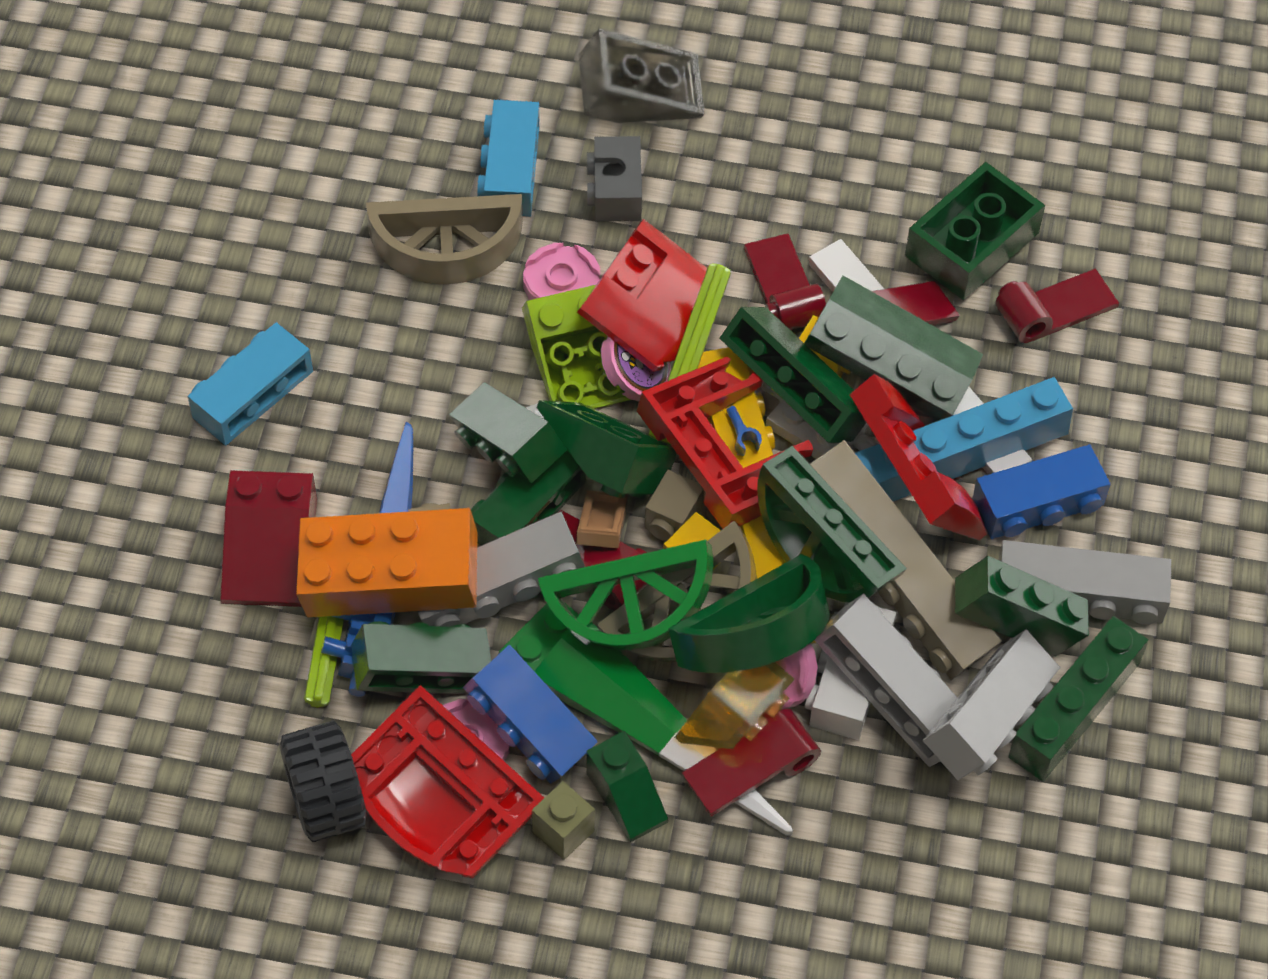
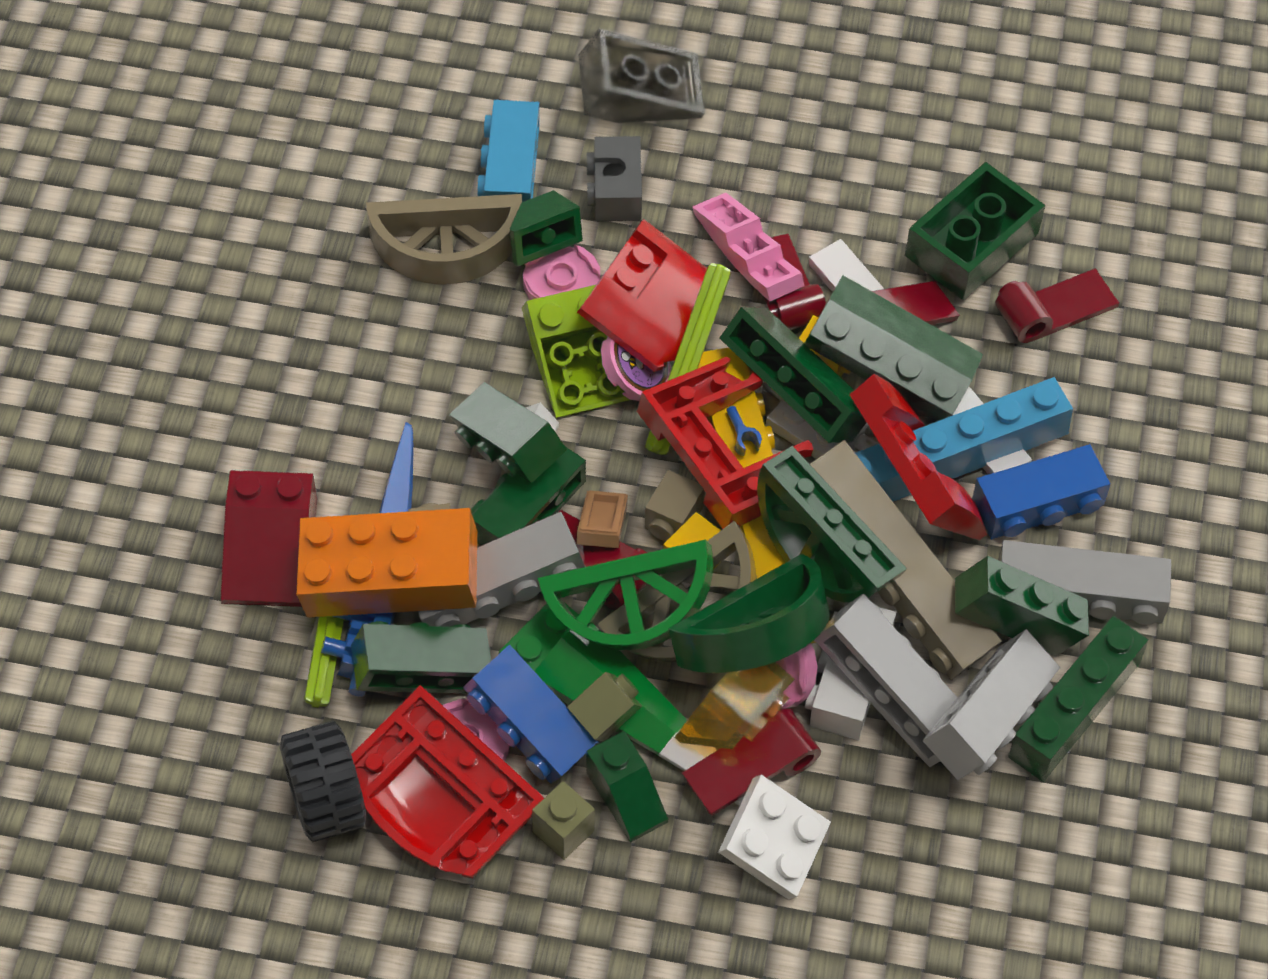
dark azure brick [187,322,313,446] -> none
dark green slope [536,400,677,498] -> none
none -> dark green slope [510,190,583,267]
none -> olive brick [567,672,642,741]
none -> bright pink slope [692,192,804,301]
none -> white plate [718,775,831,900]

